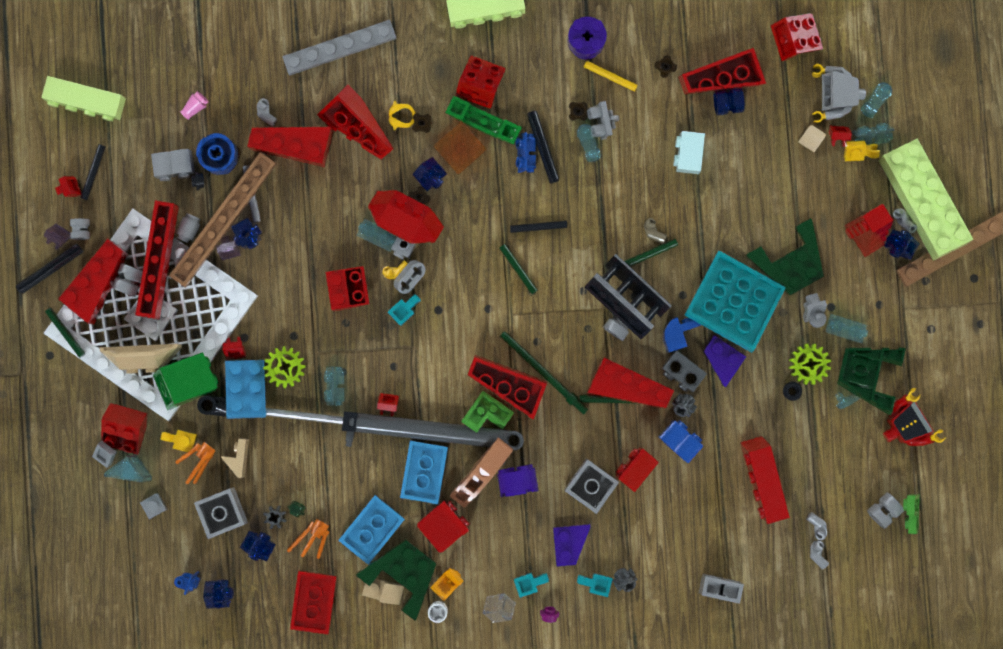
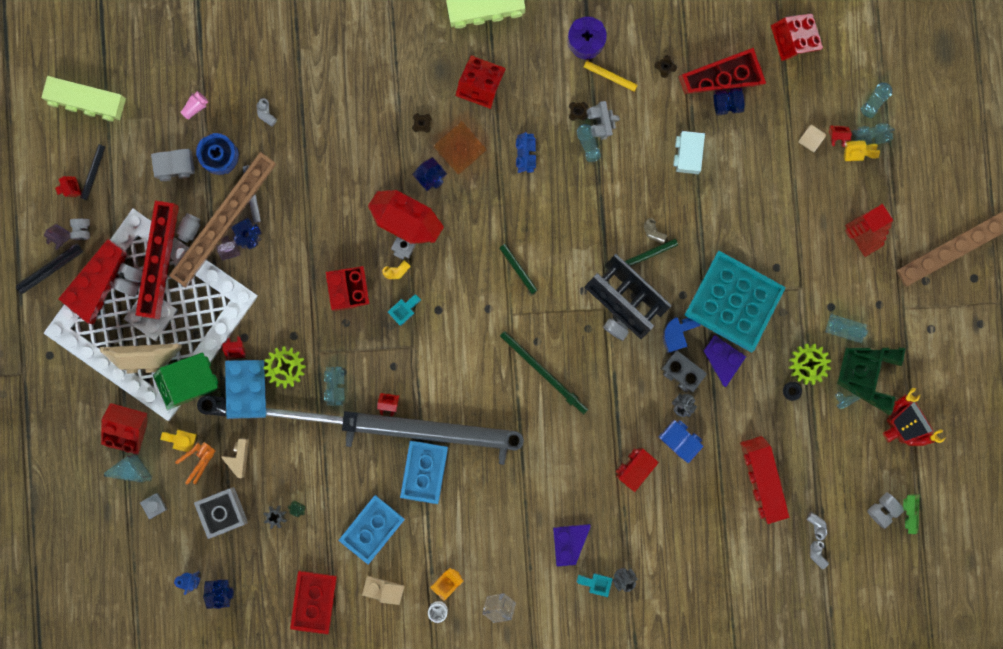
dark green bar [45,308,86,358] -> none
light grey plate [92,441,117,468] -> none
black plate [191,171,204,191] -> none
clear blue brick [240,530,276,562] -> none
red wedge [247,127,333,167] -> none
light grey plate [282,20,397,76] -> none
orange plant [287,519,330,559] -> none
red wedge [317,84,394,160] -> none
dark green wing [355,539,437,621] -> none
clear light blue hinge [356,218,397,252] -> none
yellow piece [389,101,416,130] -> none
light grey beam [394,260,426,294] -> none
dark brown plate [408,186,431,204] -> none
red bracket [417,500,470,553] -> none
green slope [445,96,522,145] -> none
nougat slope [449,438,513,508] -> none
bright green plate [461,391,514,433] -> none
red wedge [468,355,547,420] -> none
dark purple brick [497,464,539,497] -> none
black bar [510,220,567,233] -> none
teal plate [513,572,549,598] -> none
black axle [527,110,559,184] -> none
magenta plate [540,606,559,623] -> none
light grey brick [564,459,619,514] -> none
dark green bar [580,395,637,404] -> none
red wedge [586,358,674,409] -> none
light grey brick [699,573,744,604] -> none
dark green wing [745,218,824,296] -> none
light grey hips [803,293,827,328] -> none
light grey torso [812,64,866,123] -> none
yellowish green brick [879,138,973,261] -> none
clear blue brick [884,229,920,260] -> none
light grey arm [893,208,917,233] -> none

